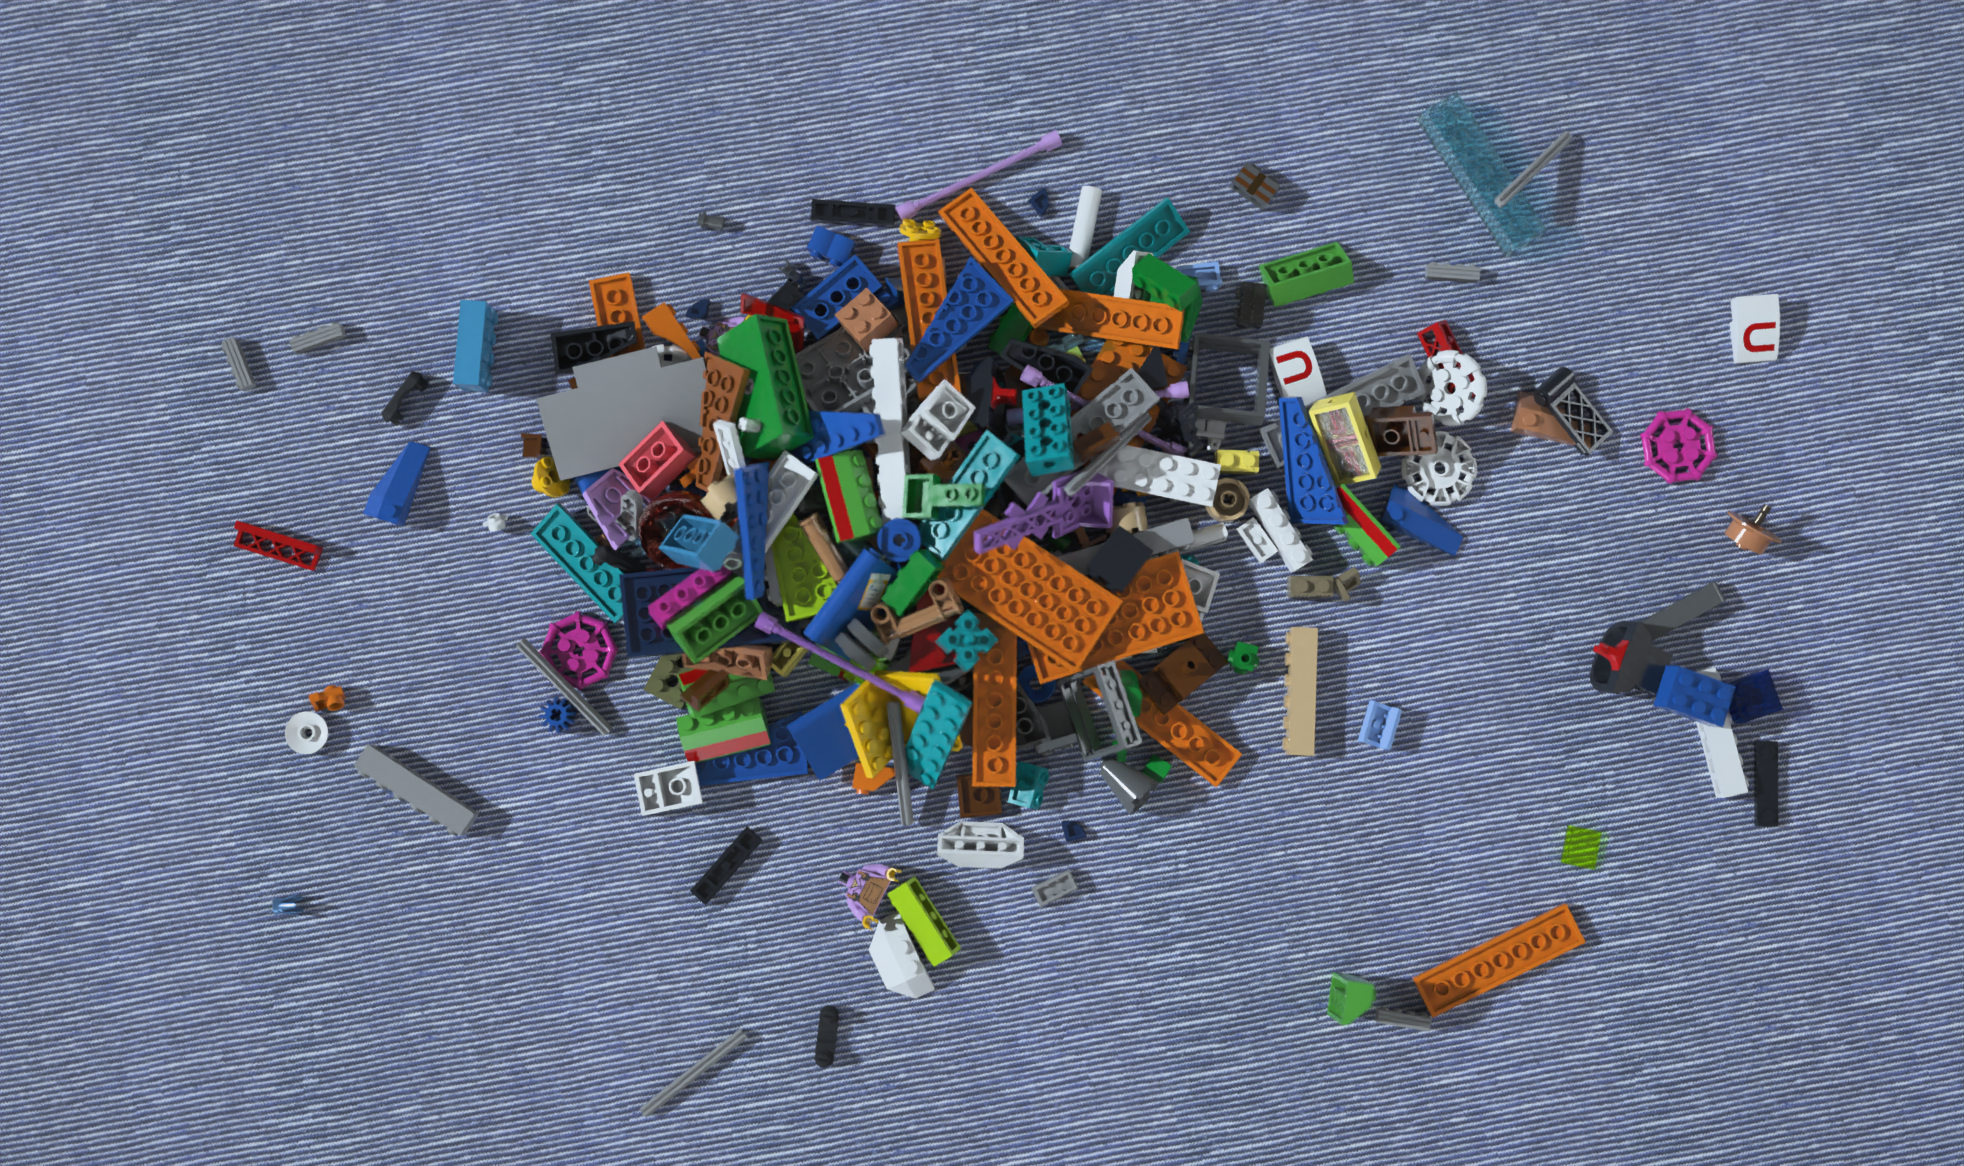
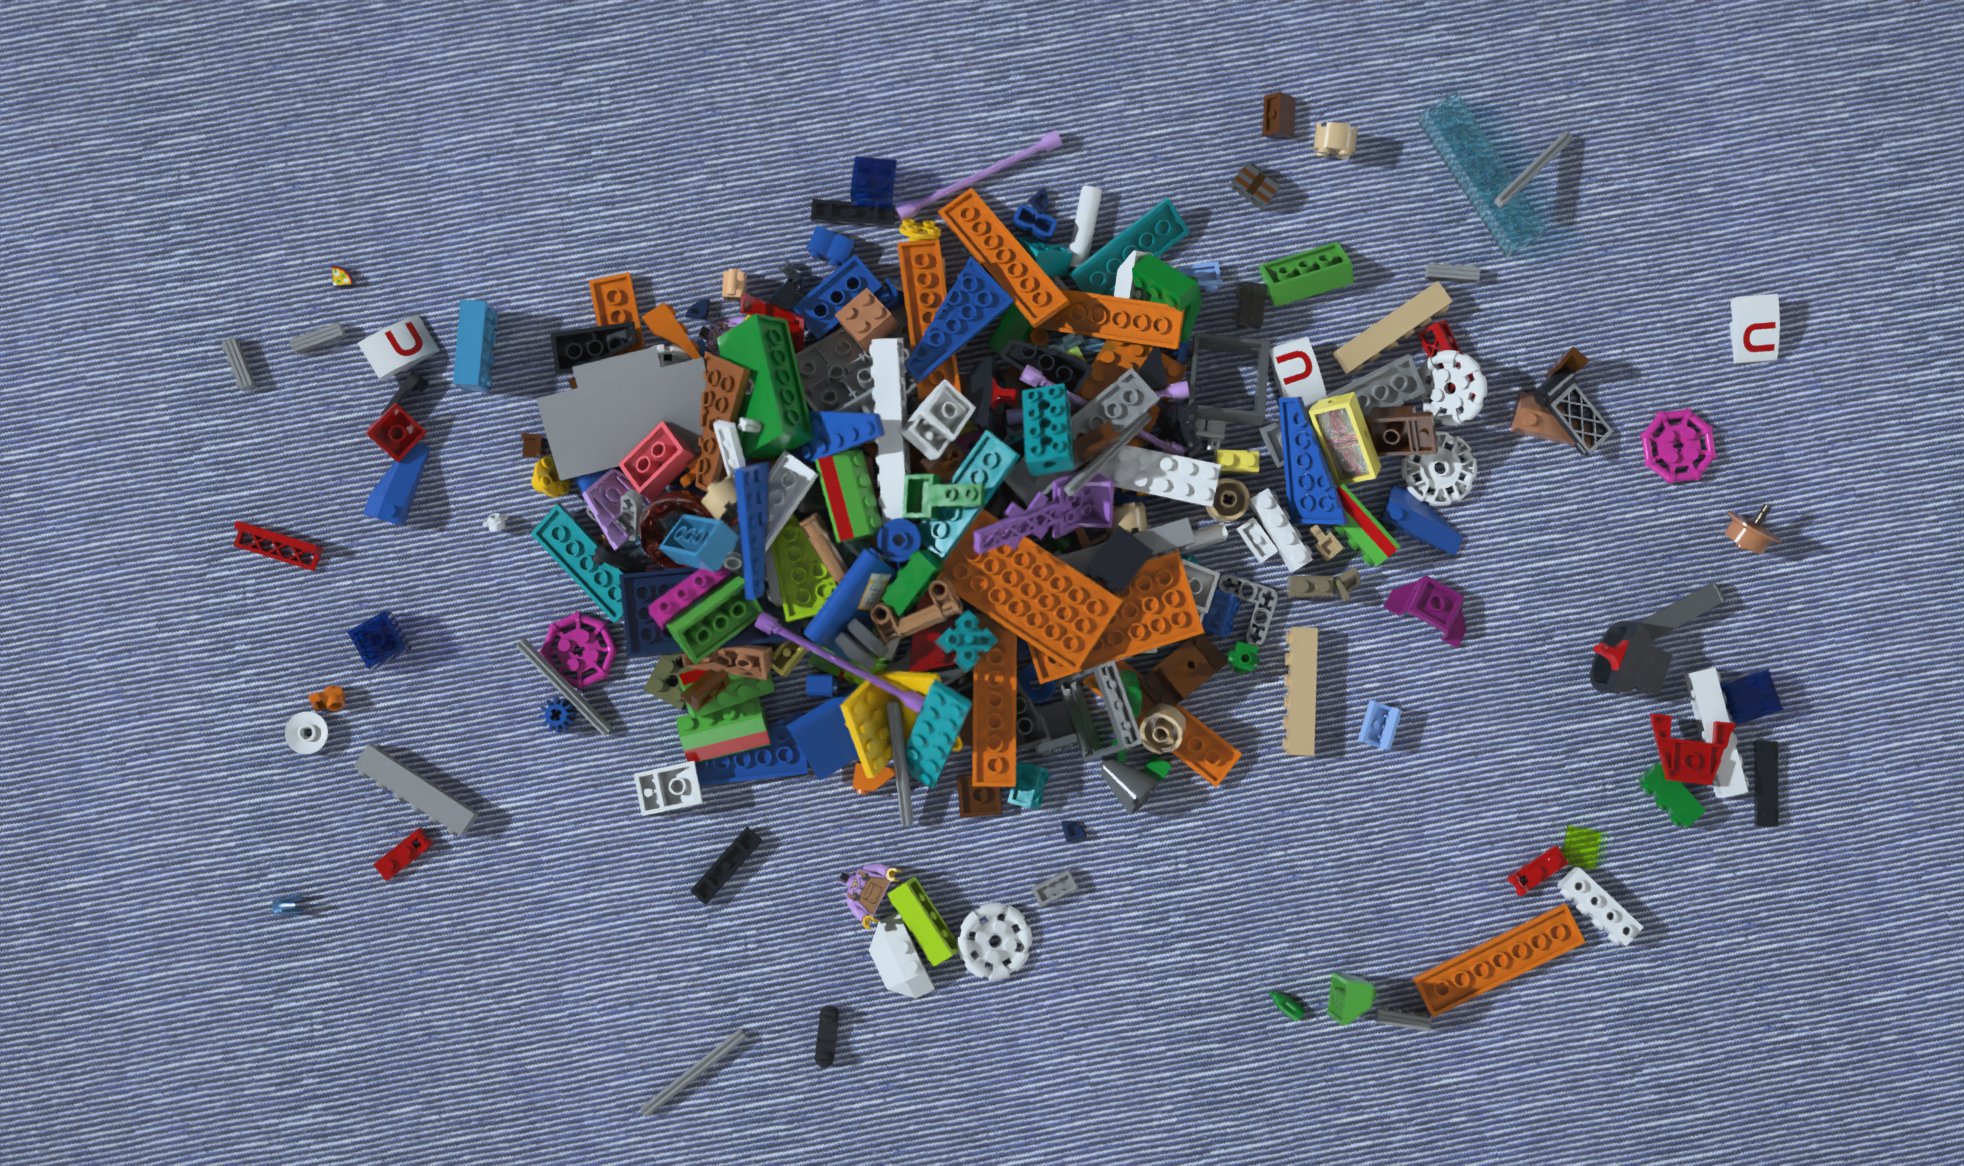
dark grey pin [697,212,725,231] -> none
white wedge [937,821,1024,869] -> none
blue brick [1653,665,1735,728] -> none
none -> tile [332,266,356,288]
none -> clear blue brick [348,611,412,670]
none -> white slope [358,315,440,381]
none -> red slope [365,403,427,463]
none -> red plate [373,827,434,881]
none -> light nougat brick [722,269,747,302]
none -> blue brick [806,674,839,697]
none -> clear blue brick [850,156,897,209]
none -> white plate [957,902,1032,980]
none -> blue brick [1013,205,1057,242]
none -> tan brick [1140,703,1186,754]
none -> blue bracket [1202,589,1240,638]
none -> light grey beam [1217,575,1278,646]
none -> reddish brown panel [1262,92,1296,139]
none -> green piece [1269,990,1305,1022]
none -> tan plate [1307,524,1344,562]
none -> tan brick [1313,122,1358,159]
none -> tan brick [1332,281,1452,375]
none -> magenta piece [1383,575,1467,648]
none -> red plate [1506,845,1569,896]
none -> reddish brown panel [1544,347,1589,378]
none -> white brick [1557,867,1644,946]
none -> green brick [1637,762,1706,828]
none -> red wing [1650,713,1736,785]

